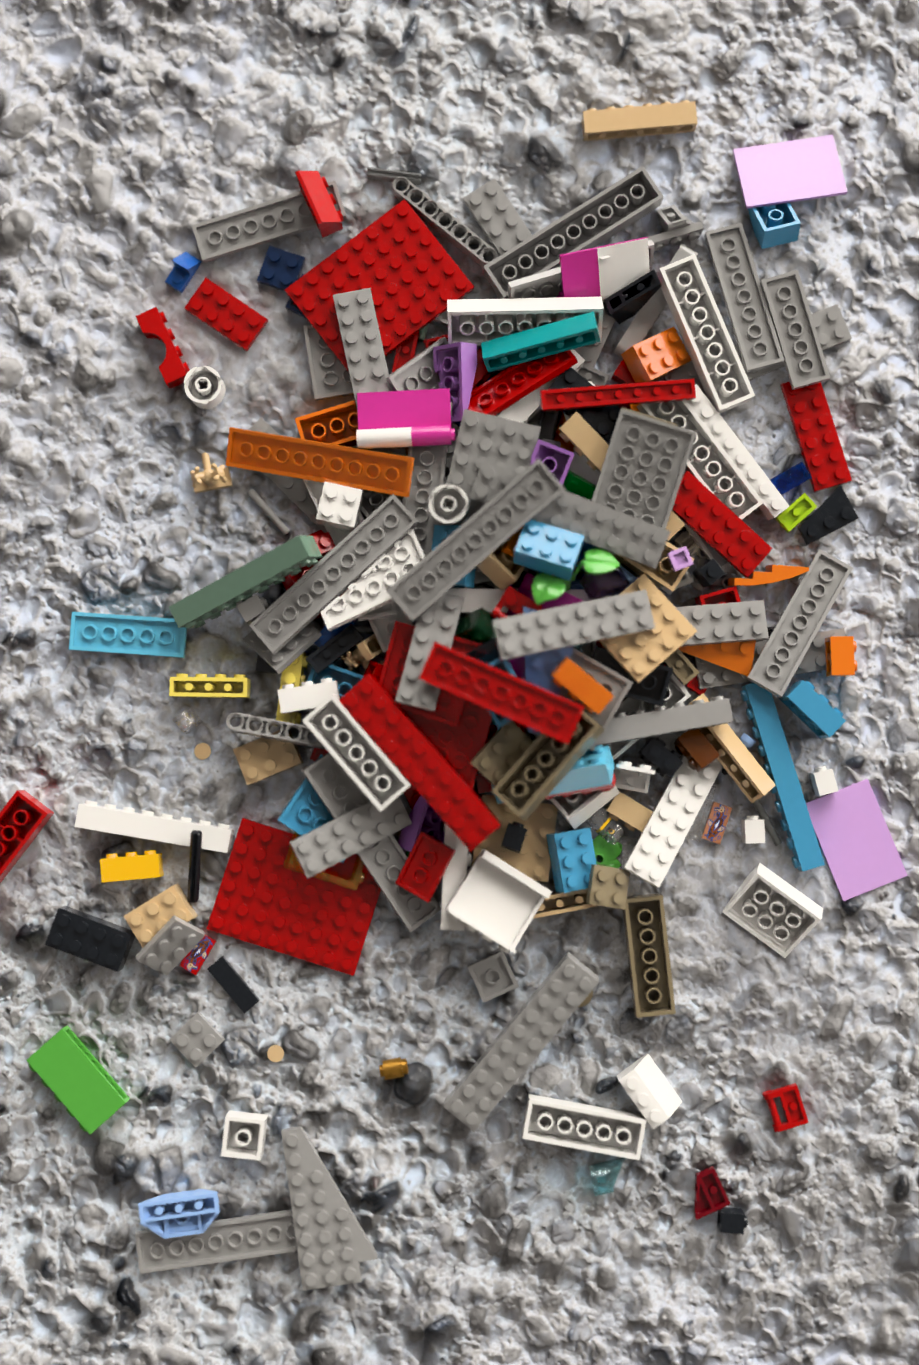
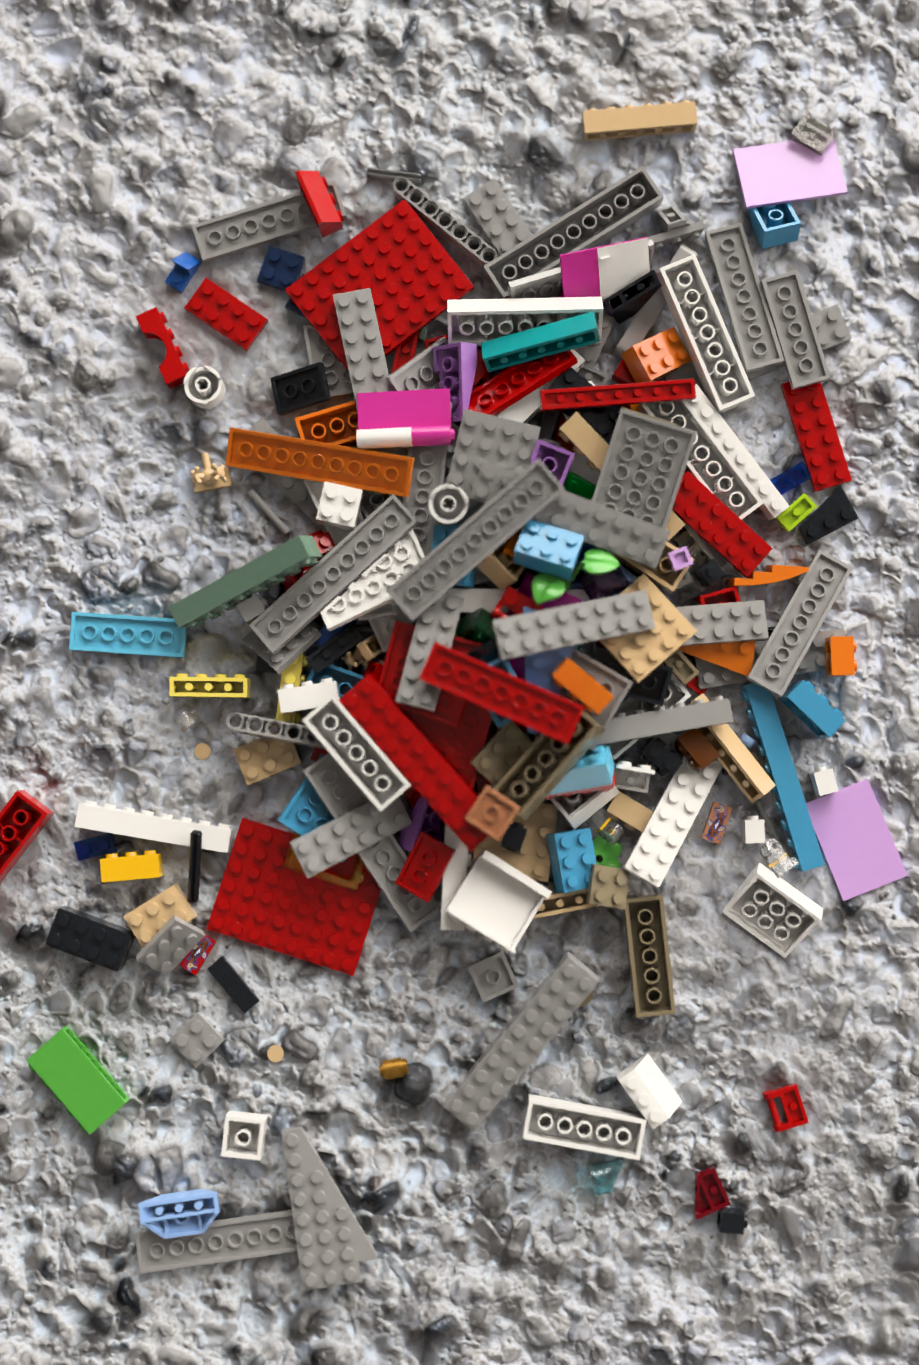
none -> clear blue plate [74,833,117,861]
none -> black plate [270,362,331,416]
none -> nougat tile [465,785,521,842]
none -> clear leg [760,838,799,878]
none -> clear smoke plate [790,112,840,156]

